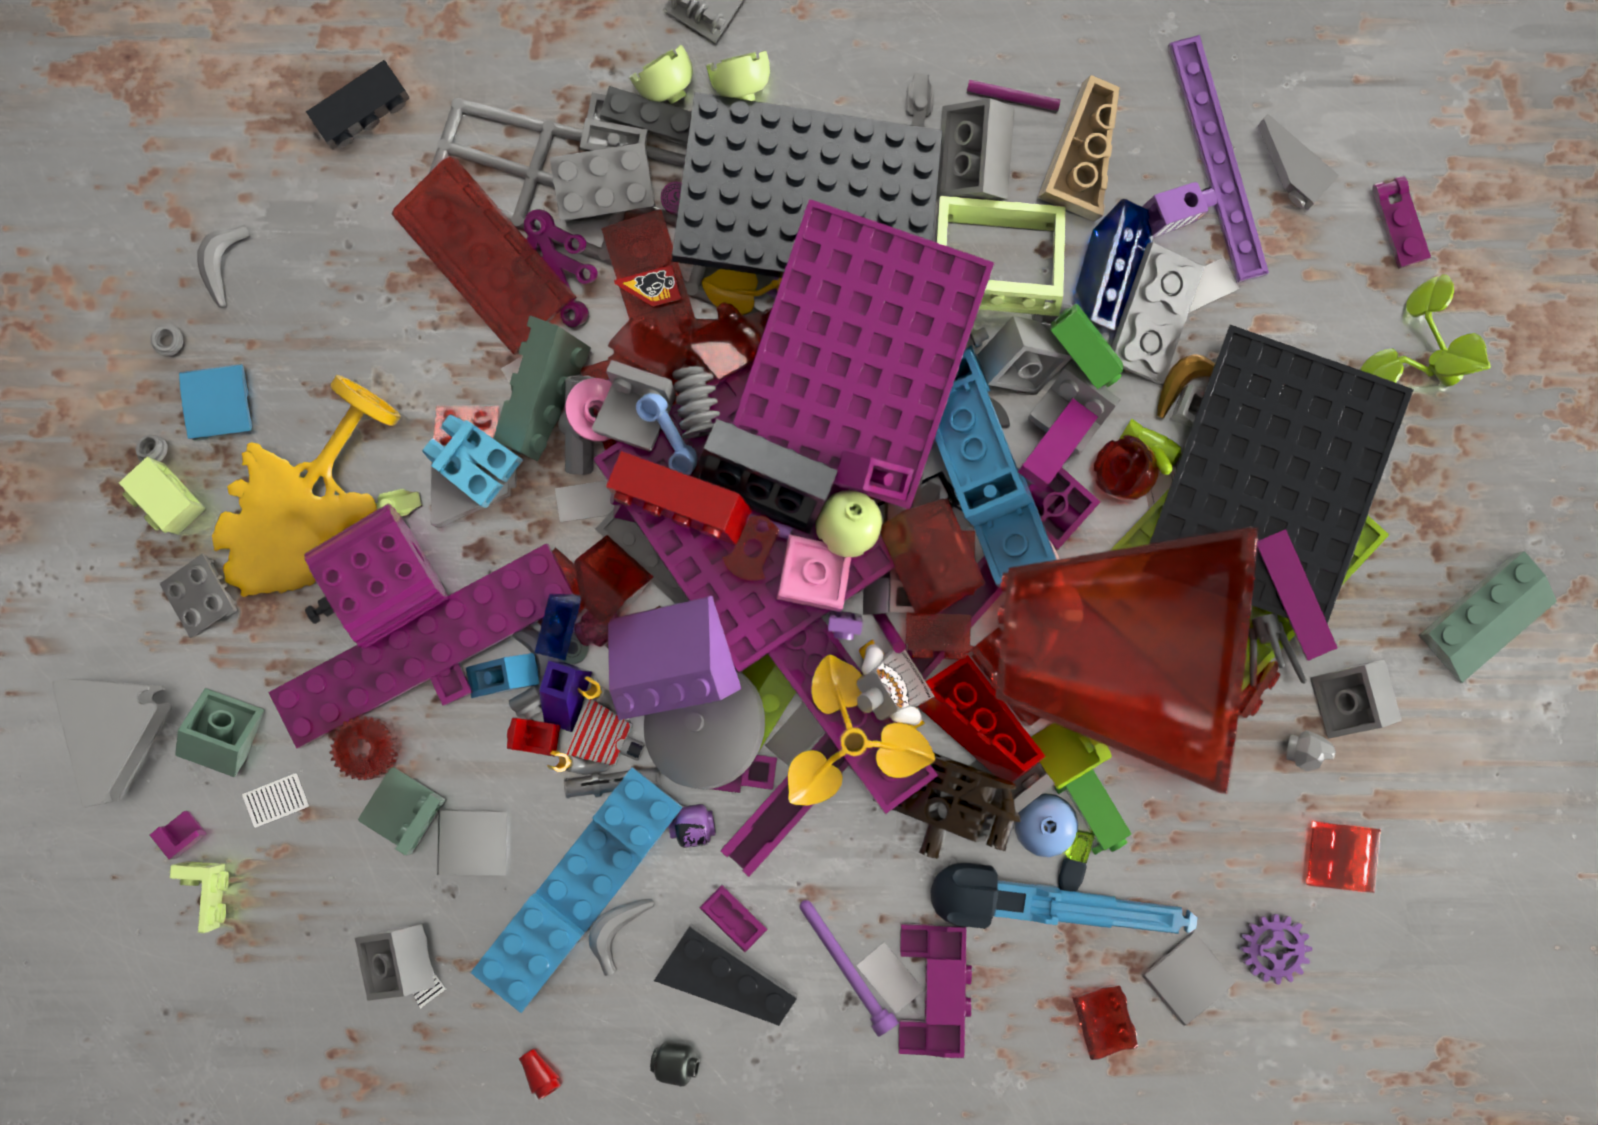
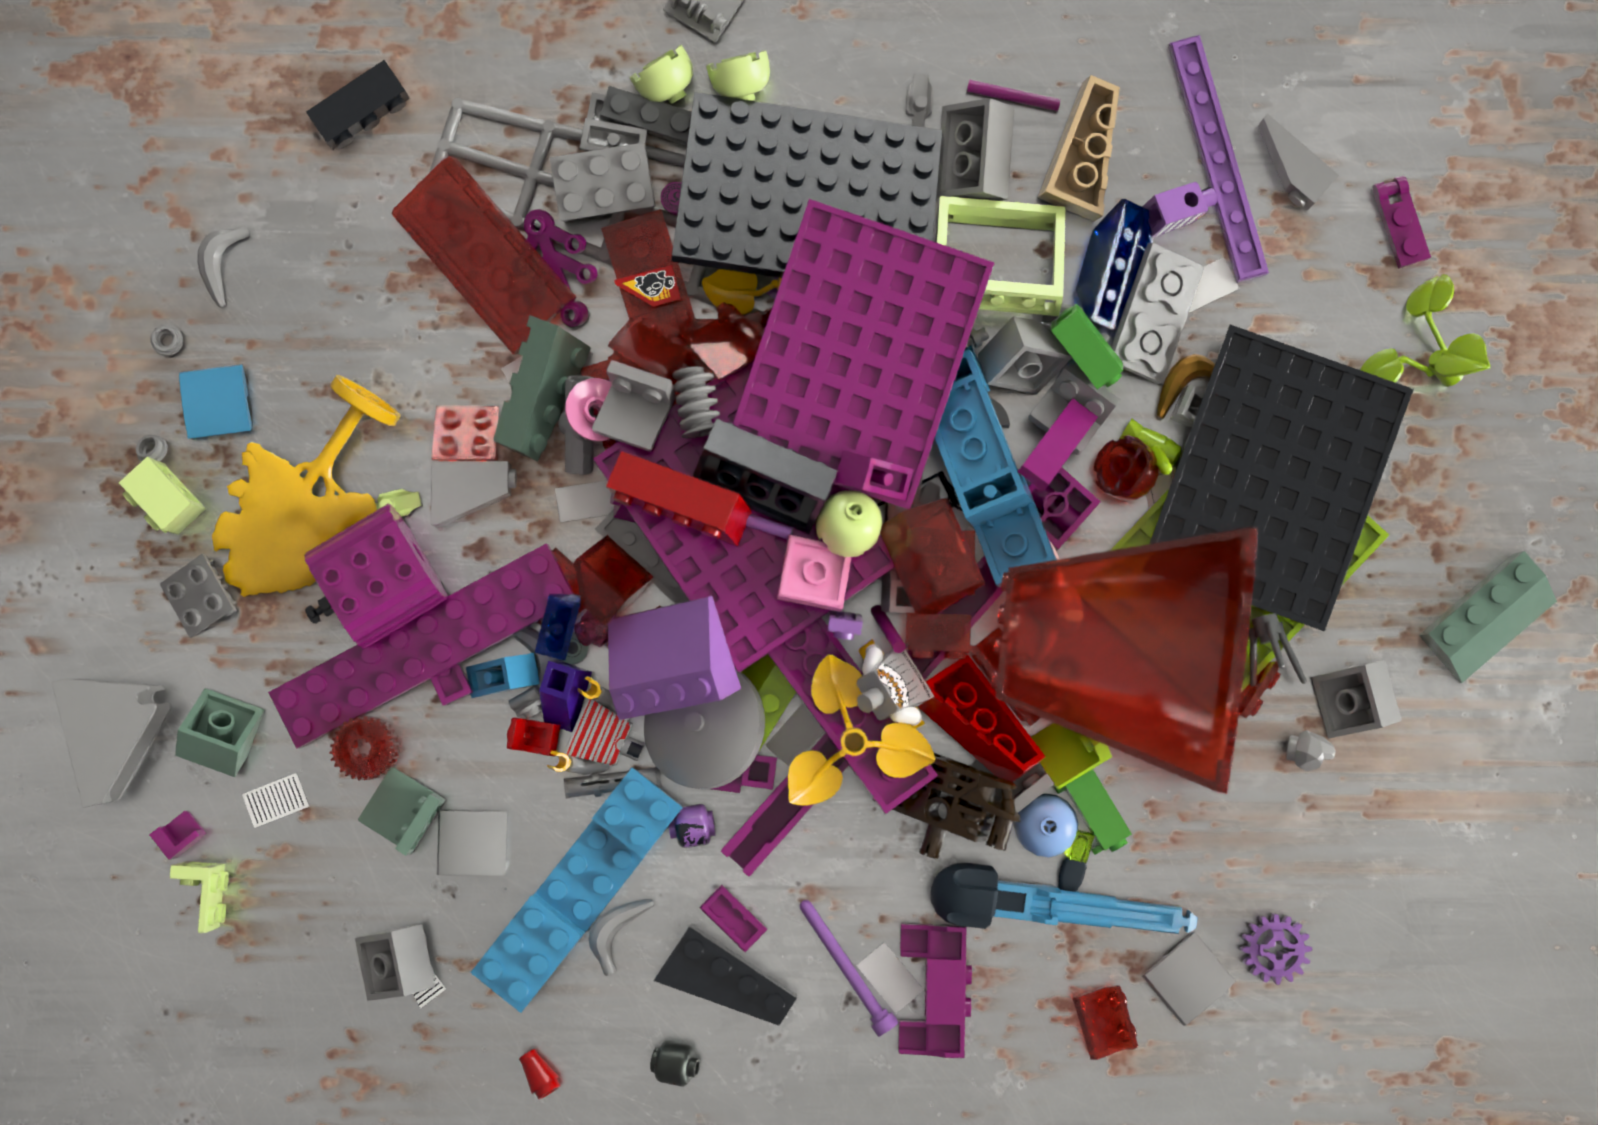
medium azure hips [422,415,523,509] -> none
light blue bar [636,393,697,475] -> none
clear red piece [722,516,780,581] -> none
white sticker [863,577,889,615] -> none
magenta tile [1255,529,1338,661] -> none
clear red slope [1306,821,1381,893] -> none

